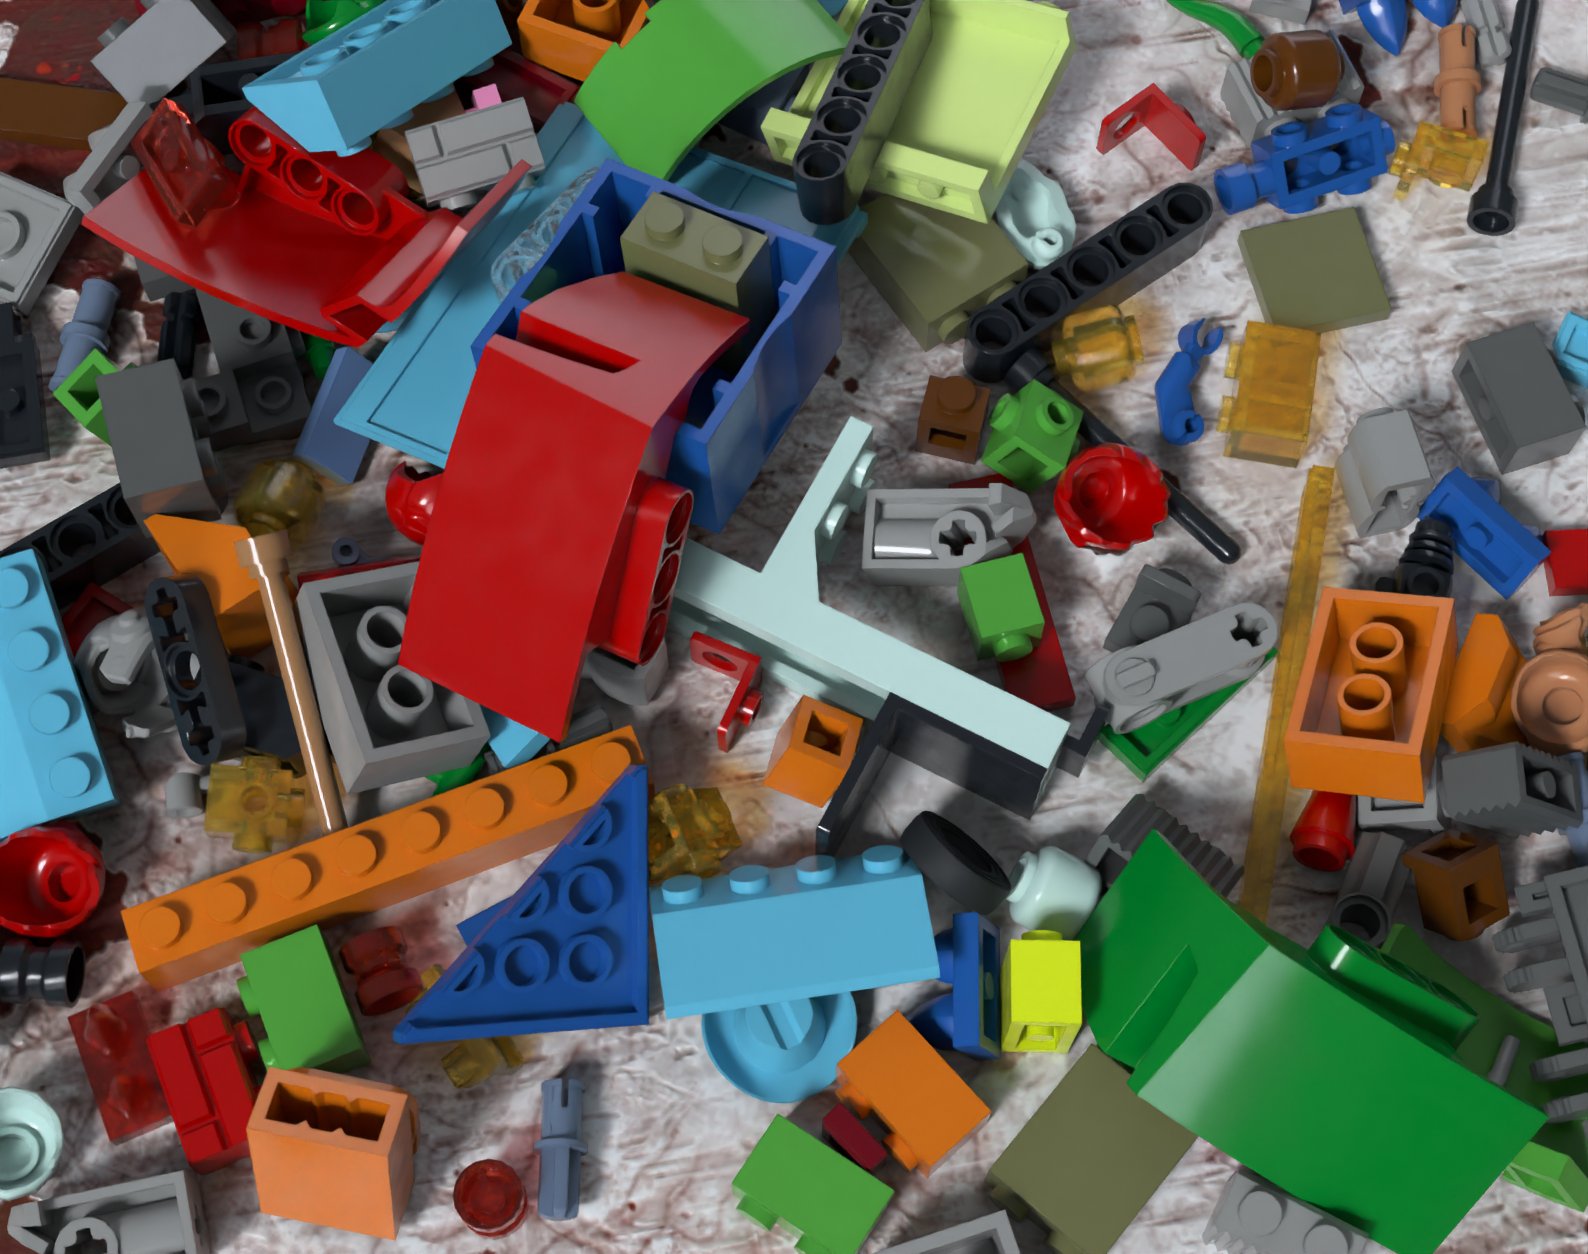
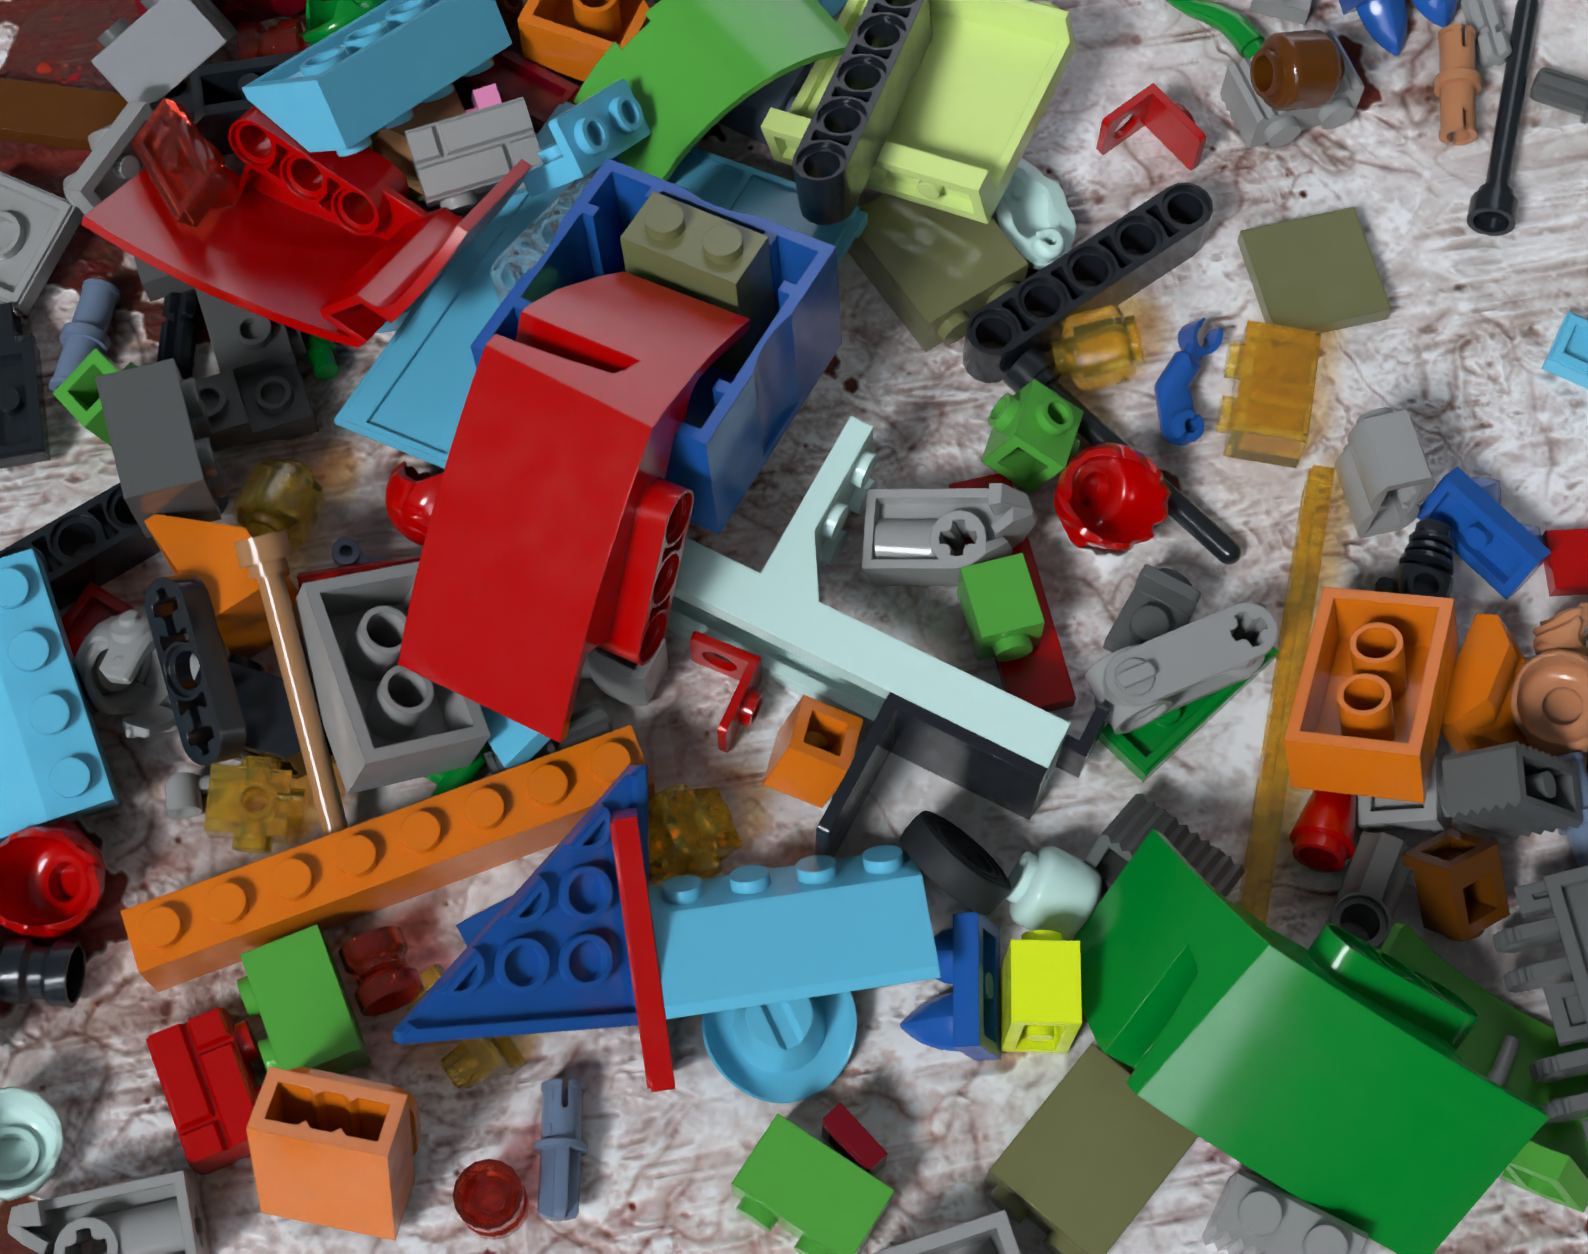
clear red tile [67,990,174,1146] -> none
medium blue tile [292,346,374,486] -> none
orange brick [835,1009,992,1179] -> none
reddish brown brick [915,375,991,465] -> none
blue brick [1214,103,1395,215] -> none
clear yellow bracket [1388,121,1490,201] -> none
dark grey brick [1451,322,1586,475] -> none
none -> medium azure bracket [523,79,652,197]
none -> red tile [610,808,675,1092]

